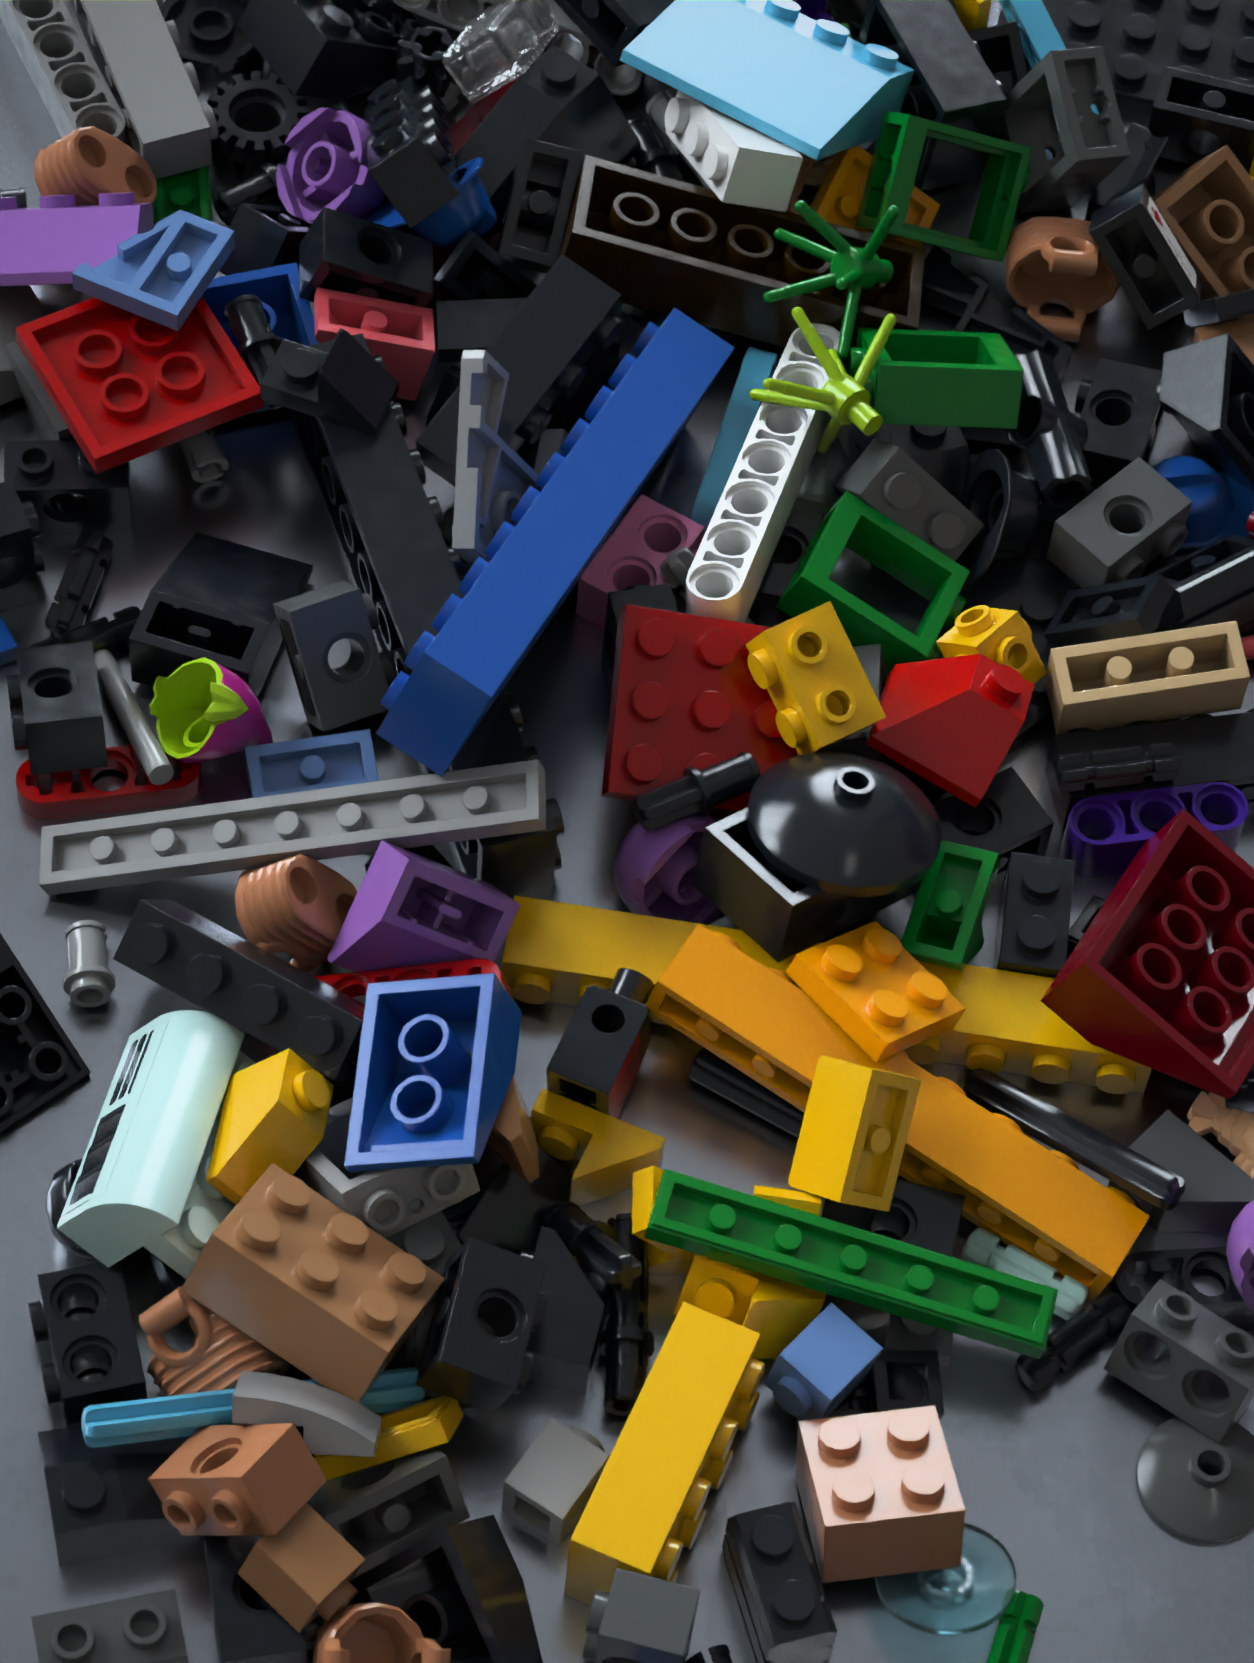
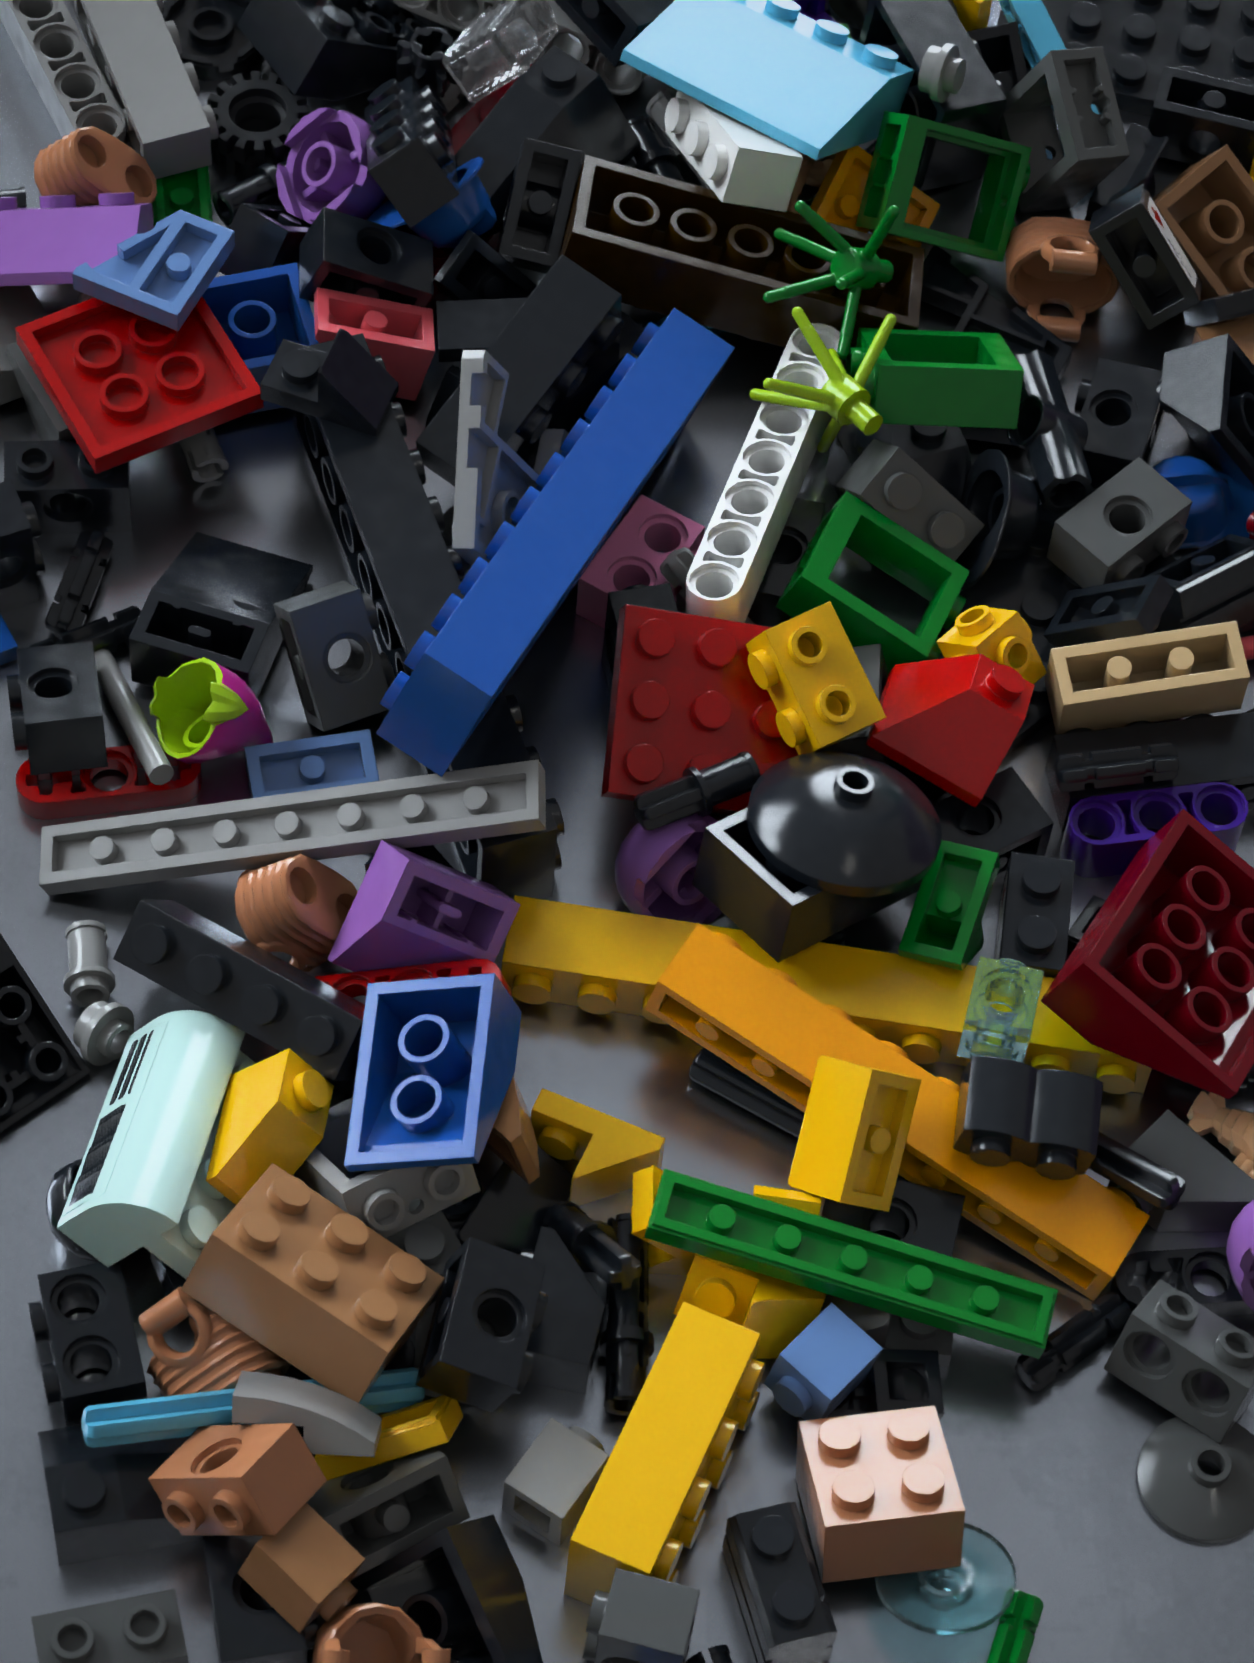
black axle [224,294,283,409] -> none
black torso [546,968,654,1119] -> none
medium azure beam [691,347,778,534] -> none
light orange plate [785,921,966,1063] -> none
light aqua axle [960,1228,1089,1321] -> none
none -> light grey plate [73,1001,134,1066]
none -> light grey plate [918,43,966,103]
none -> black brick [953,1056,1103,1180]
none -> clear light blue brick [956,956,1044,1063]

